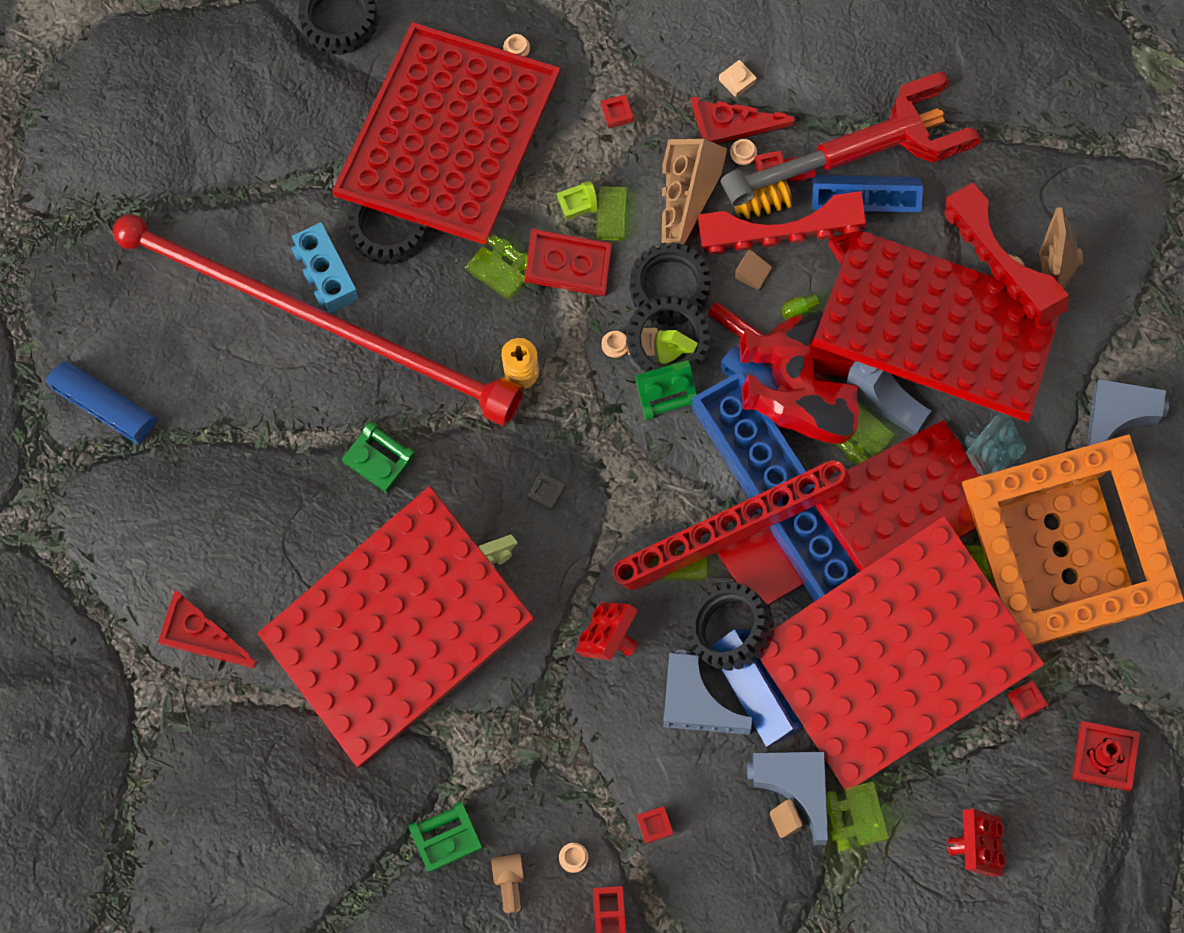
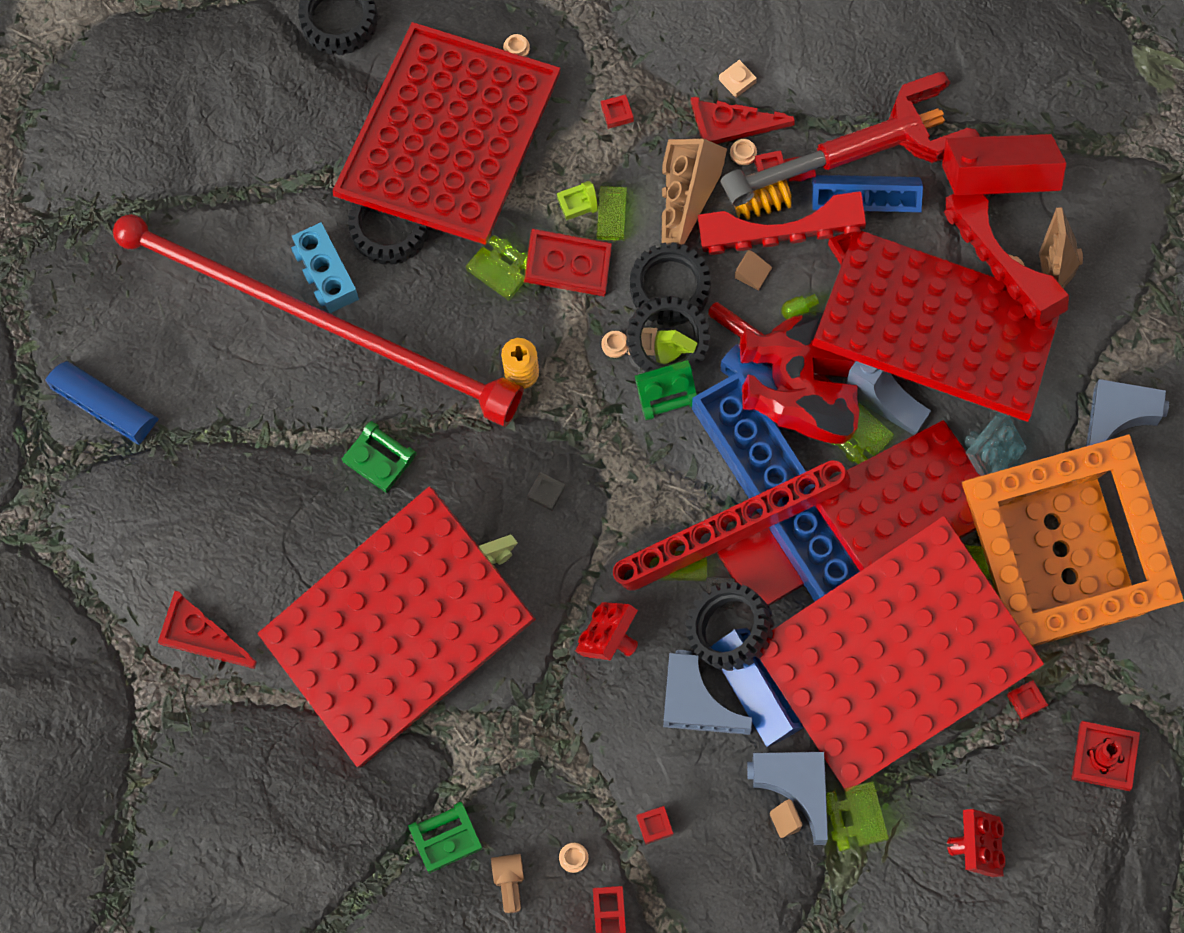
none -> red brick [942,134,1066,195]

